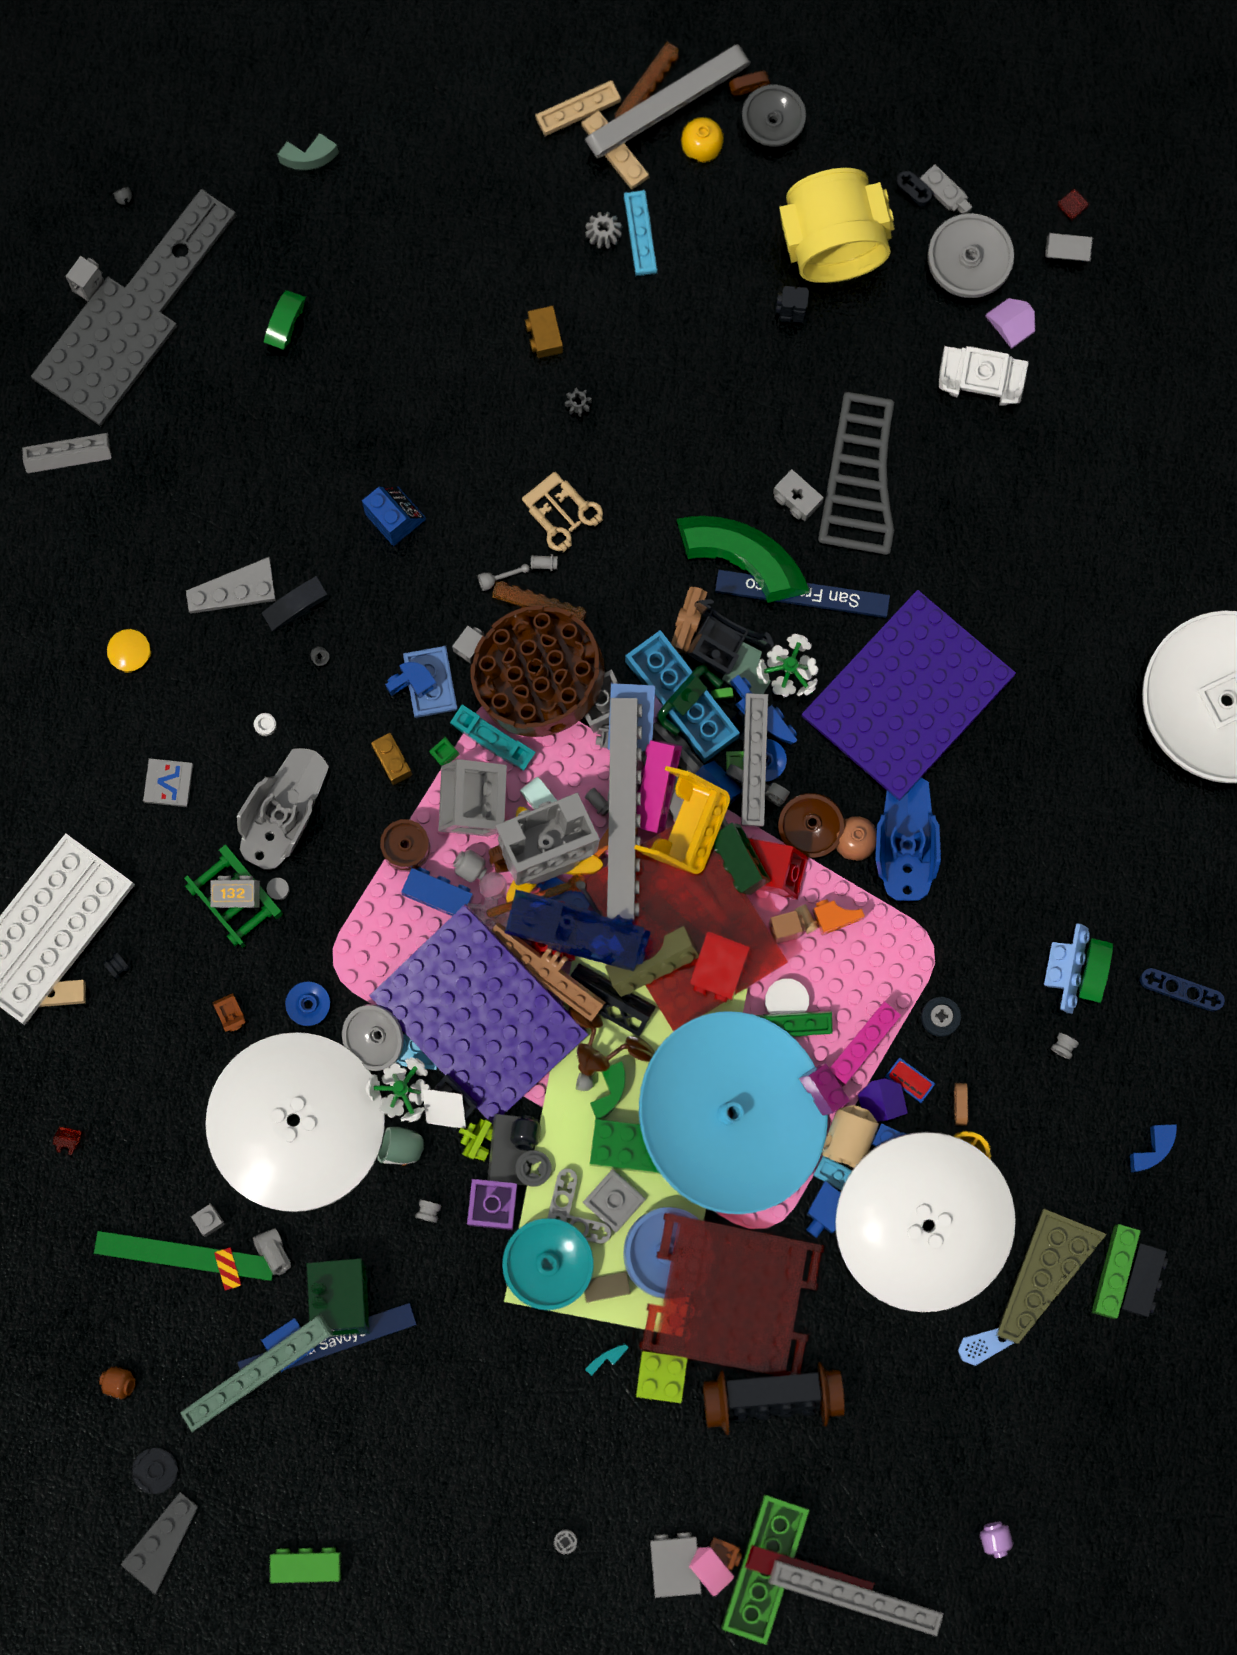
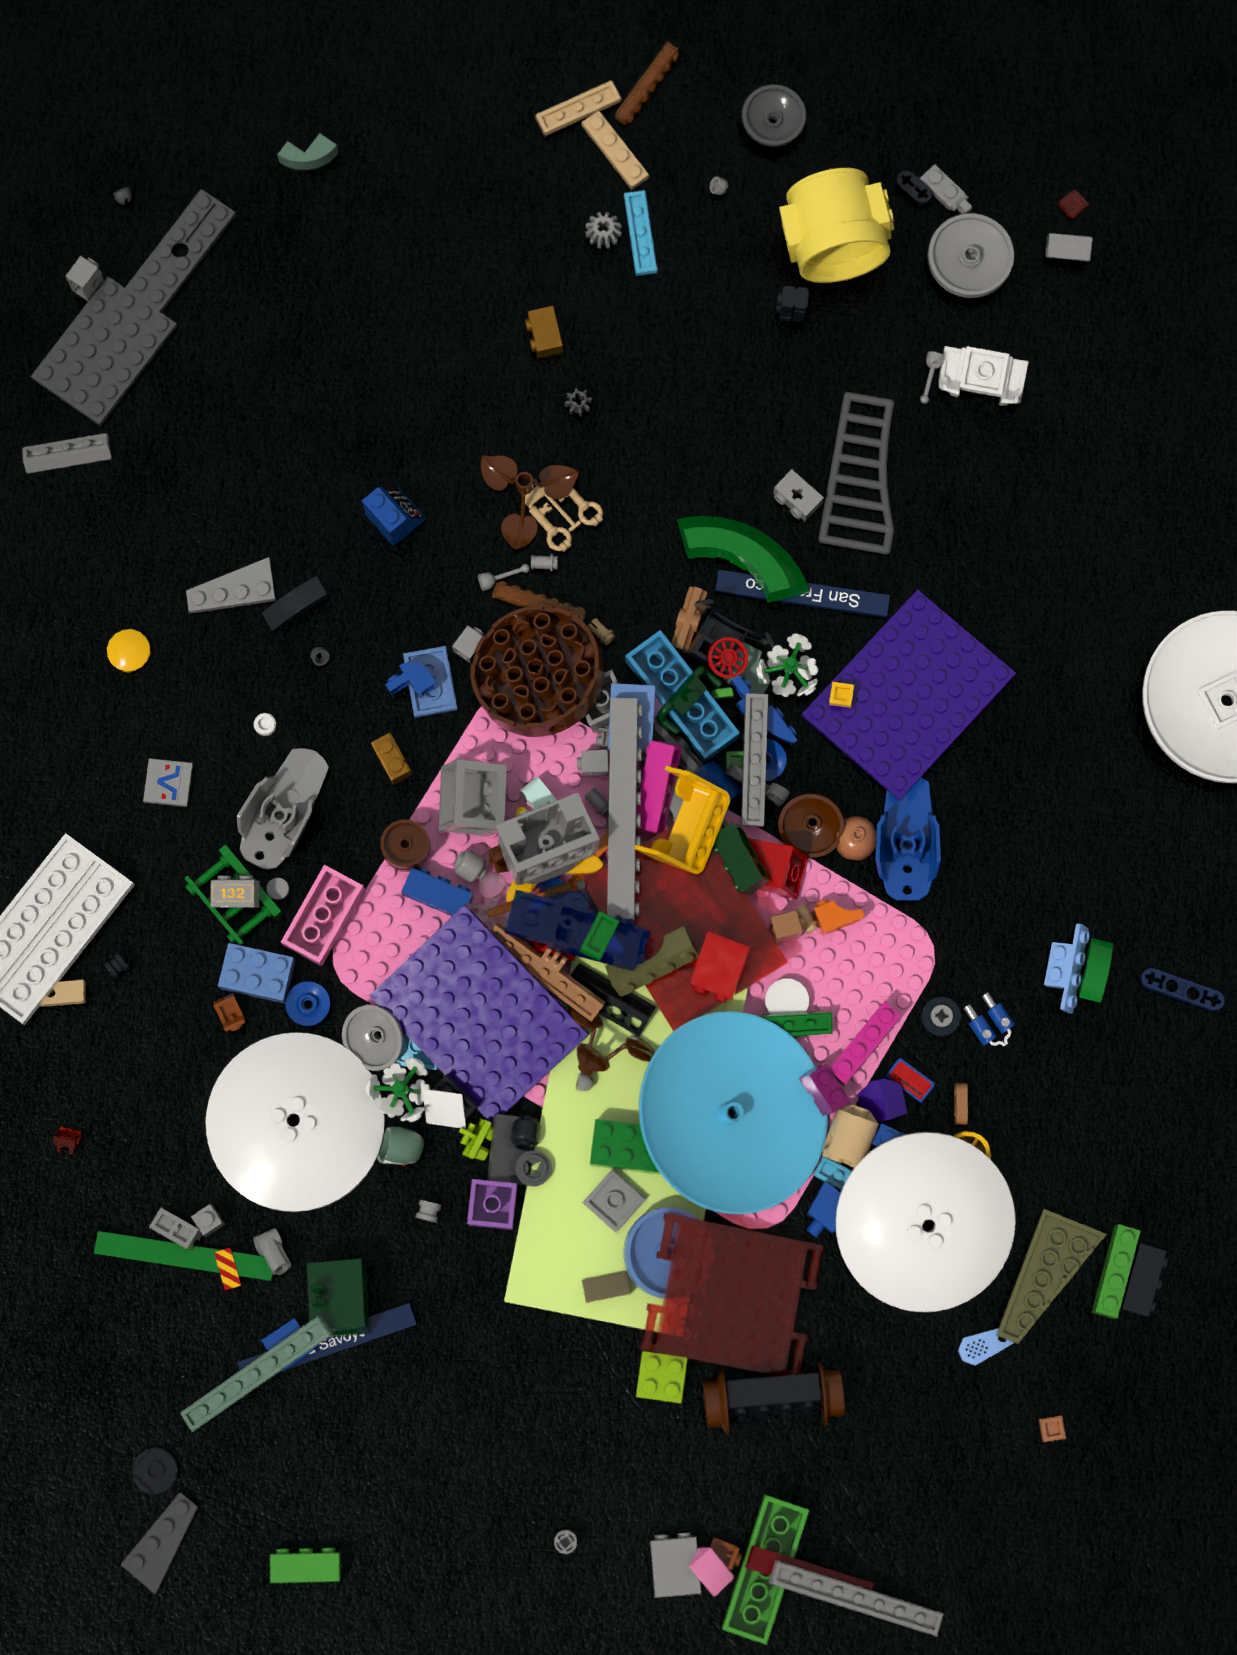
dark orange head [99,1366,135,1399] -> none
green brick [264,290,306,349] -> none
green tile [429,737,460,766] -> none
teal slope [450,705,536,771] -> none
teal dish [503,1218,593,1310] -> none
light grey beam [548,1169,611,1244] -> none
light grey beam [585,44,750,158] -> none
teal slope [585,1345,629,1376] -> none
green brick [590,1061,625,1120] -> none
yellow cylinder [681,117,724,162] -> none
reddish brown beam [729,71,770,95] -> none
lavender head [980,1522,1013,1558] -> none
lavender slope [986,298,1035,349] -> none
light grey wheel [1051,1033,1079,1059] -> none
blue brick [1130,1125,1176,1173] -> none
none -> light grey hinge [149,1208,202,1250]
none -> medium blue brick [218,943,296,1004]
none -> bright pink brick [281,865,365,966]
none -> reddish brown plant [481,455,578,549]
none -> light grey brick [577,750,608,776]
none -> green tile [580,911,620,961]
none -> tan pin [587,618,615,645]
none -> red wheel [707,637,748,678]
none -> light grey hinge [710,177,728,195]
none -> yellow plate [829,682,854,708]
none -> light grey hinge [920,352,944,404]
none -> blue piece [964,993,1015,1046]
none -> nougat tile [1039,1416,1066,1442]

